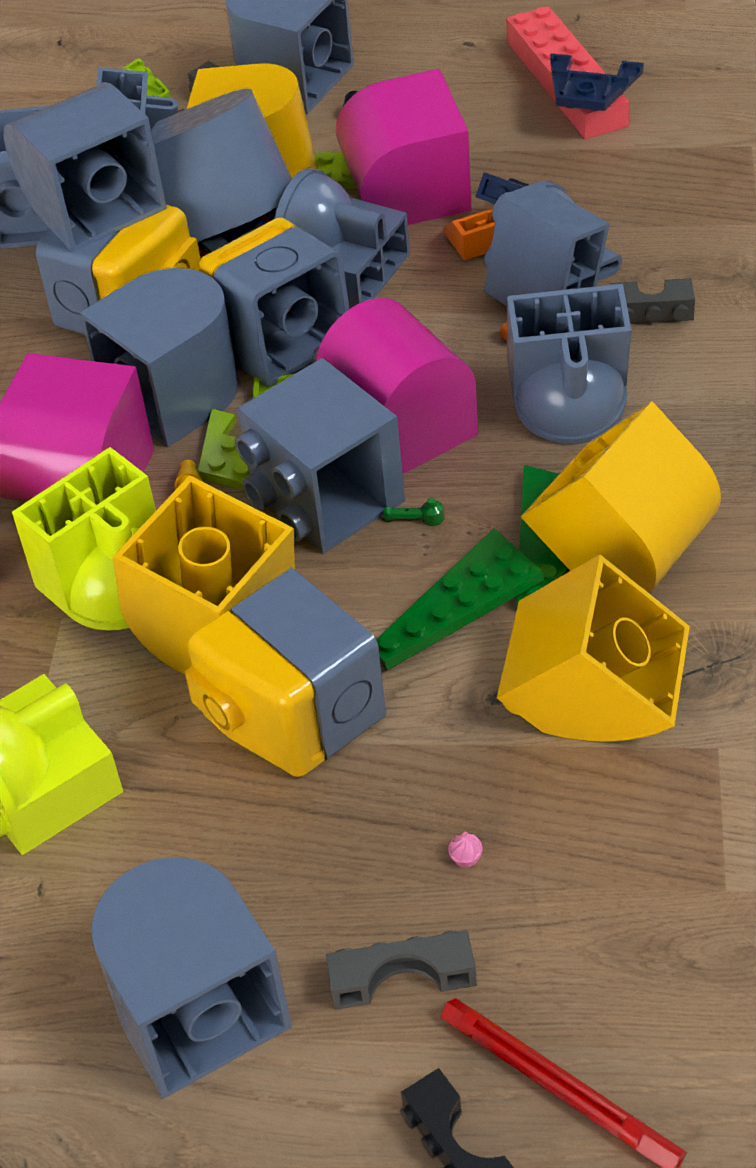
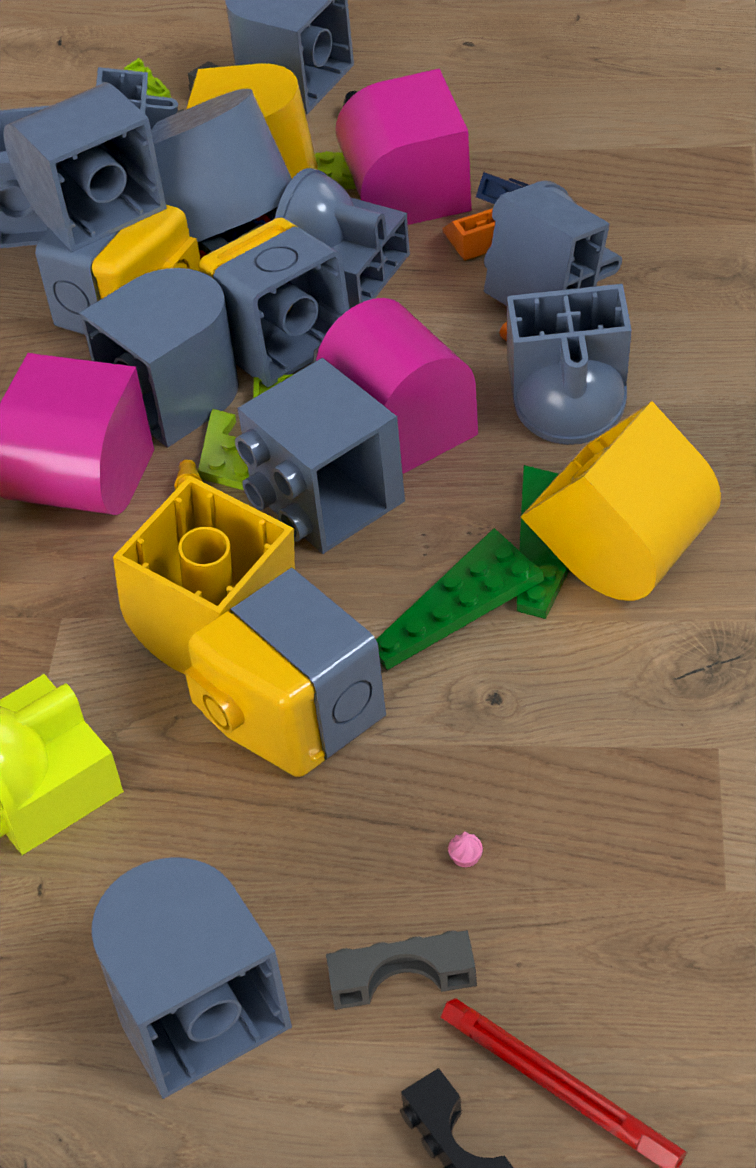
neon yellow piece [12,447,156,630] -> none
green piece [382,497,445,526] -> none
yellow brick [497,554,690,742] -> none
coral brick [506,6,630,139] -> none
dark blue wing [550,53,644,111] -> none
dark grey arch [610,278,695,324] -> none

